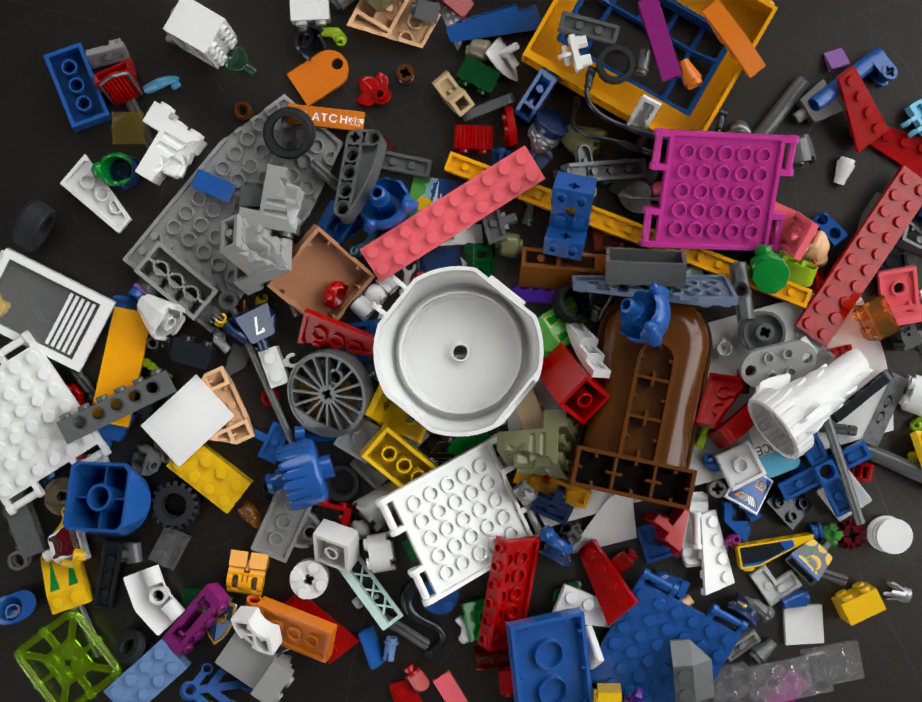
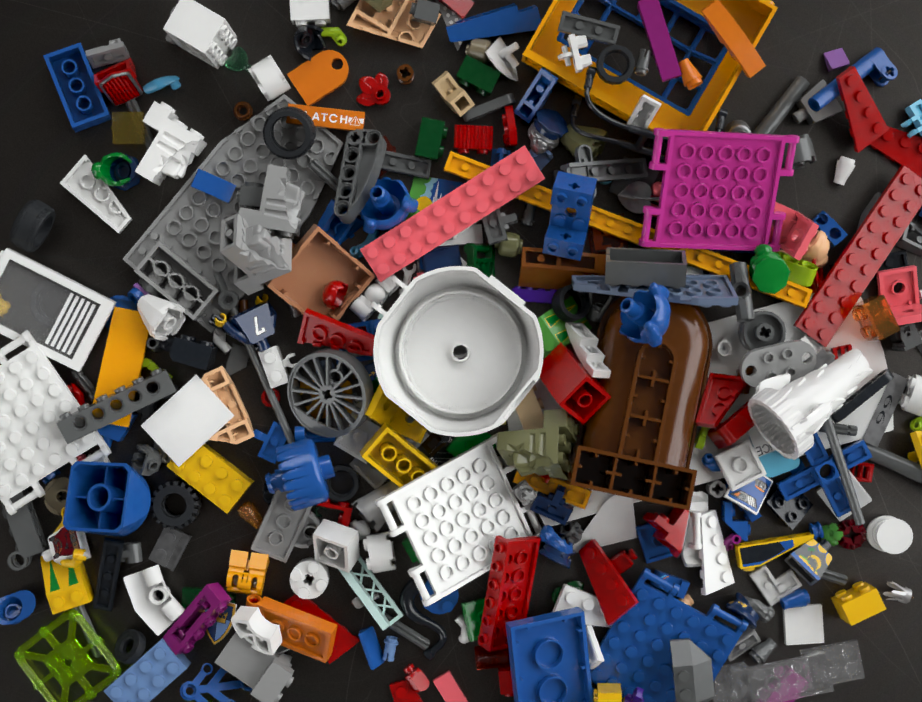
none -> white brick [248,54,291,101]
none -> dark green brick [415,117,448,162]

